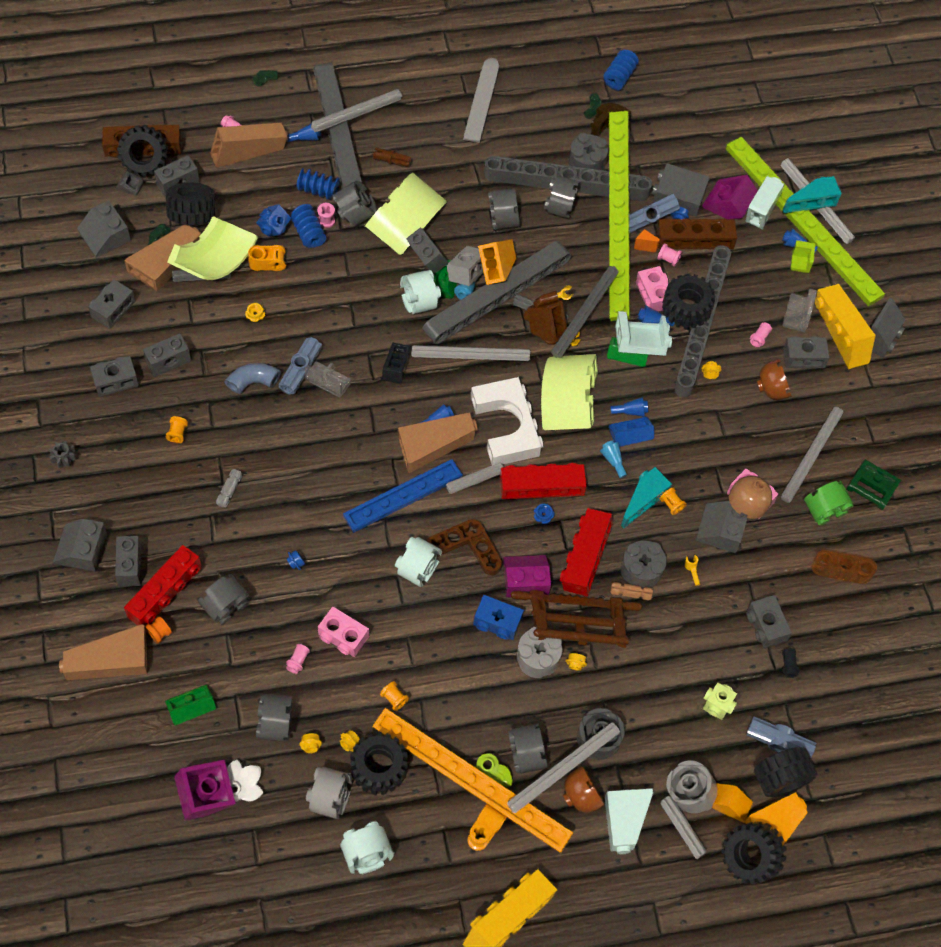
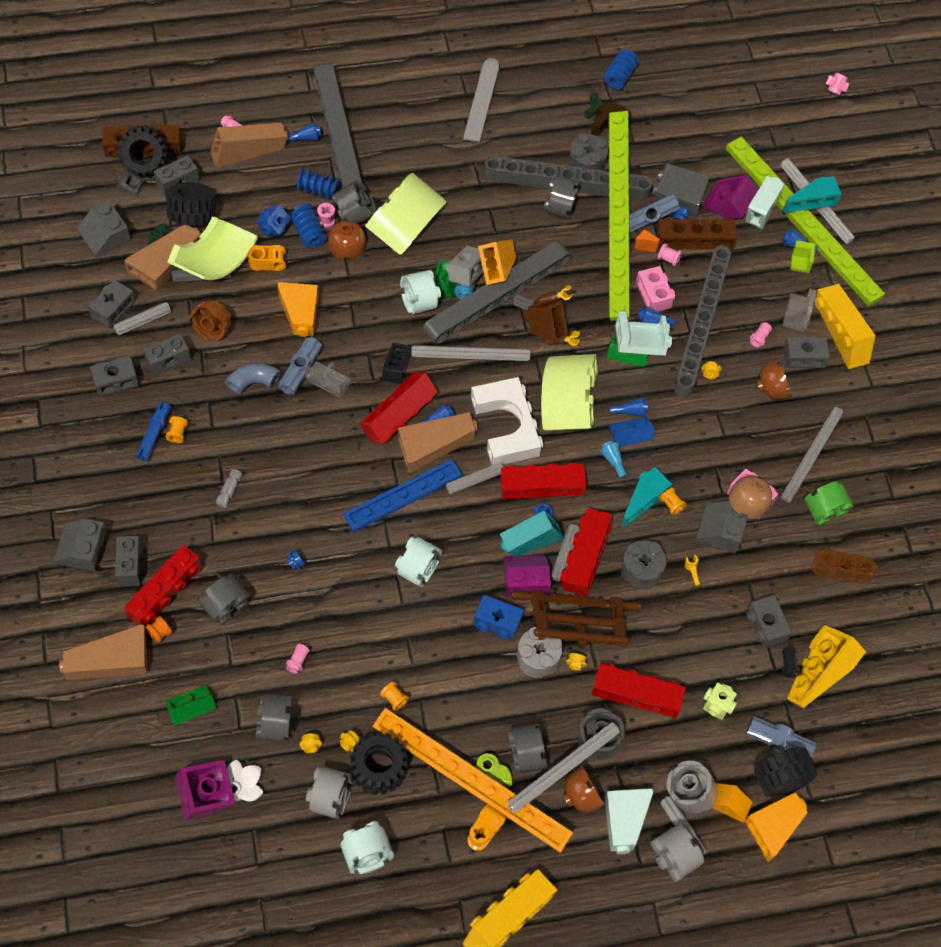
dark grey gear [49,441,76,468] -> none
yellow plate [245,303,265,322] -> none
clear green arm [253,70,278,86] -> none
light grey axle [311,89,402,132] -> none
bright pink brick [318,607,369,657] -> none
reddish brown axle [373,147,411,167] -> none
dark grey brick [406,227,449,275] -> none
reddish brown beam [426,519,502,576] -> none
dark grey brick [488,189,520,230] -> none
dark grey axle [551,266,618,358] -> none
medium nougat axle [611,582,653,600] -> none
black tyre [662,274,715,329] -> none
black tyre [722,821,787,884] -> none
dark green plate [846,459,901,511] -> none
dark grey slope [871,298,906,358] -> none
none -> light grey axle [114,302,171,335]
none -> blue pin [136,402,171,462]
none -> dark orange cylinder [190,300,231,341]
none -> light orange slope [278,282,318,337]
none -> dark orange cylinder [327,220,366,260]
none -> red brick [359,372,438,444]
none -> teal slope [500,510,564,556]
none -> light grey axle [551,524,580,582]
none -> red brick [591,663,686,719]
none -> light grey brick [650,825,704,882]
none -> yellow wedge [787,625,866,708]
none -> bright pink gear [826,73,850,95]

